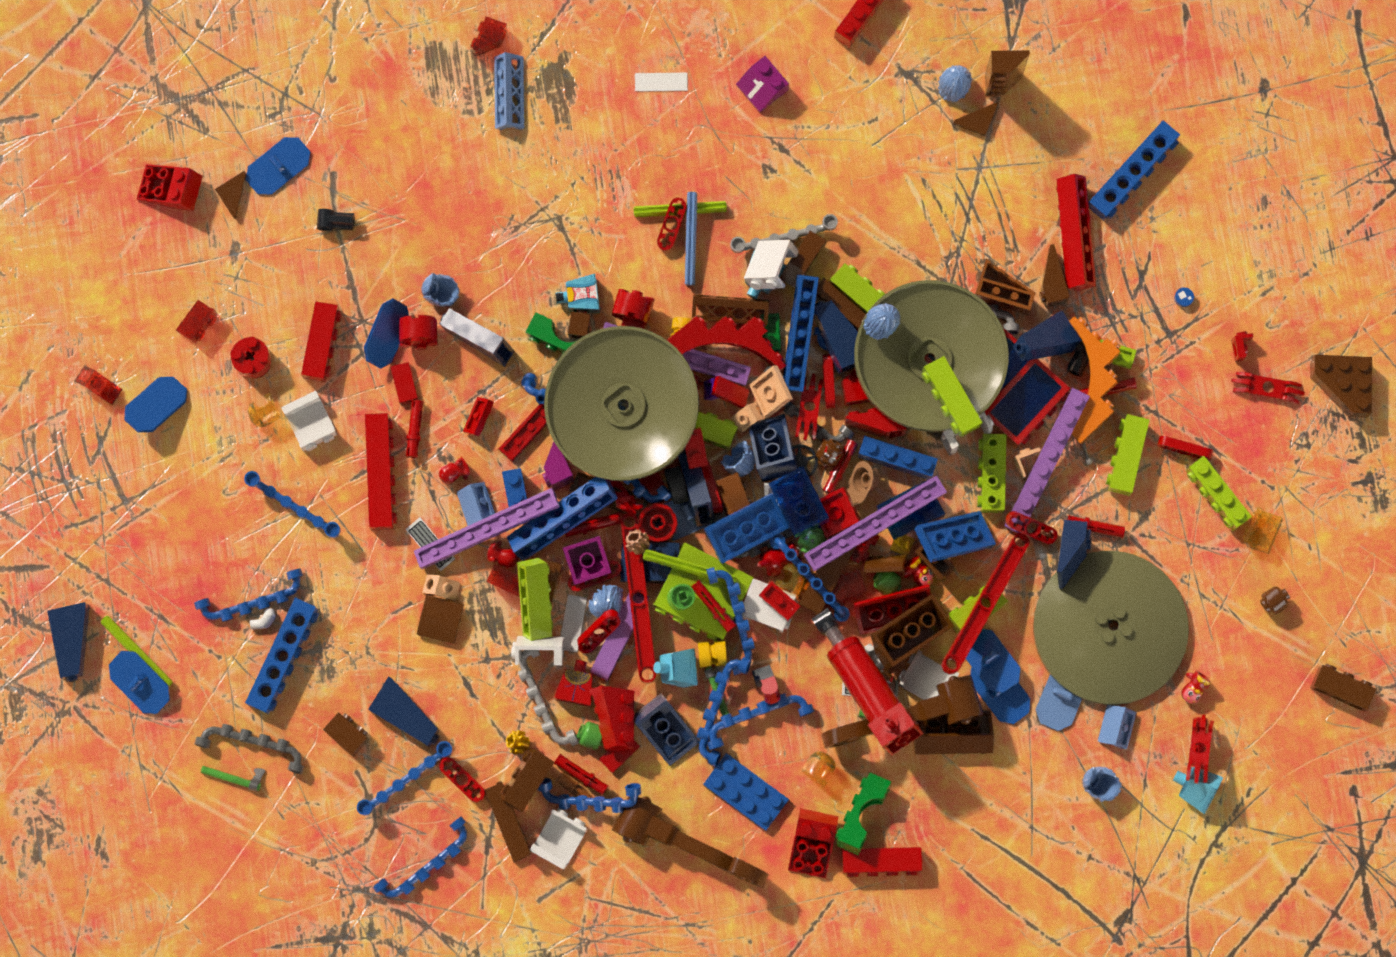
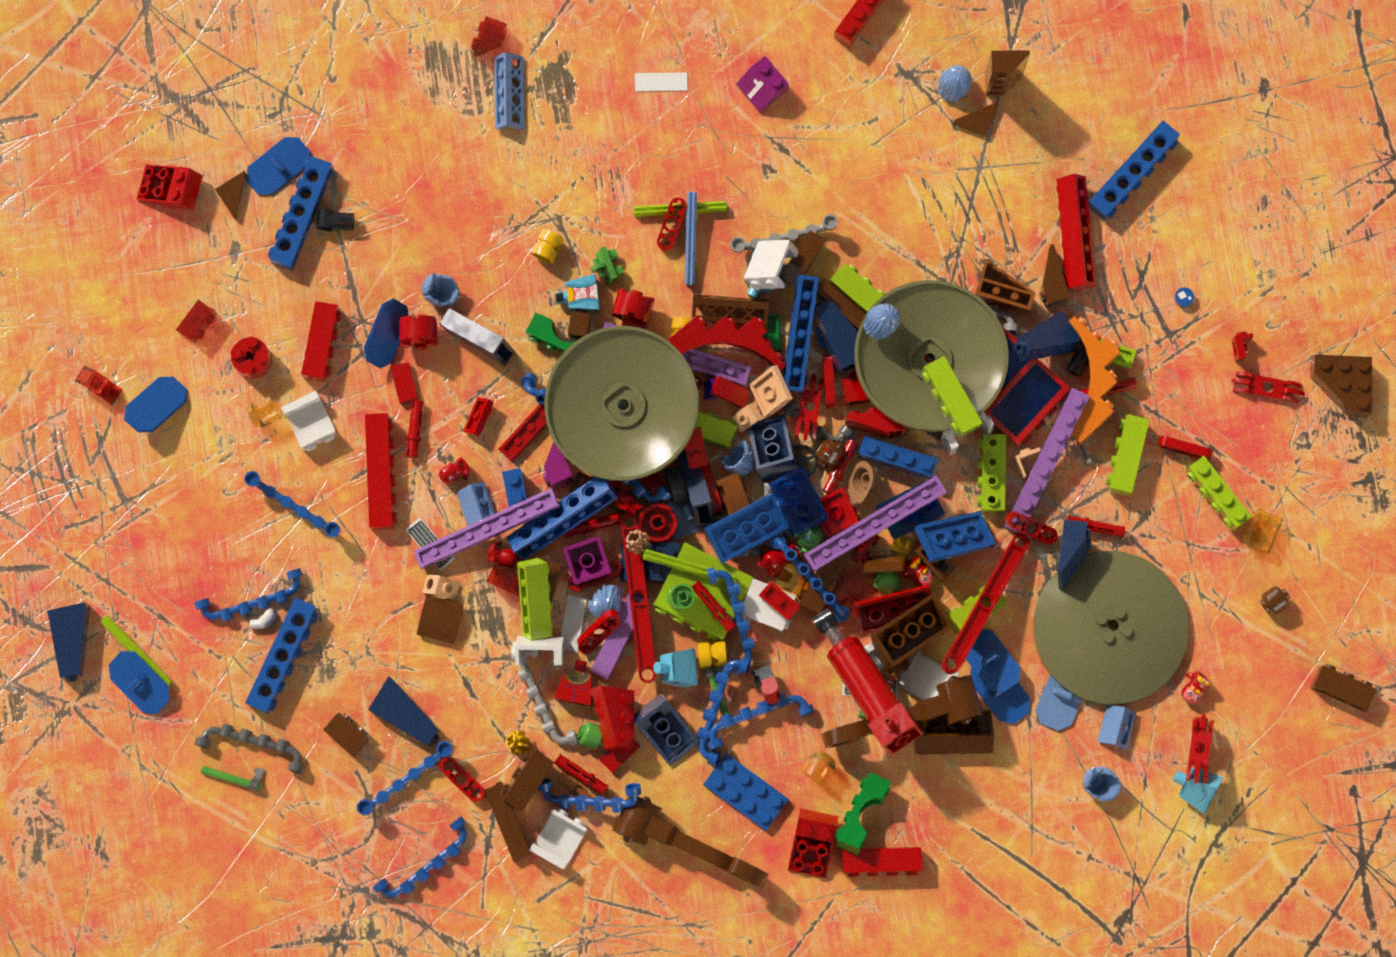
none -> blue brick [268,156,334,271]
none -> yellow wheel [531,229,564,264]
none -> bright green hips [590,246,624,285]

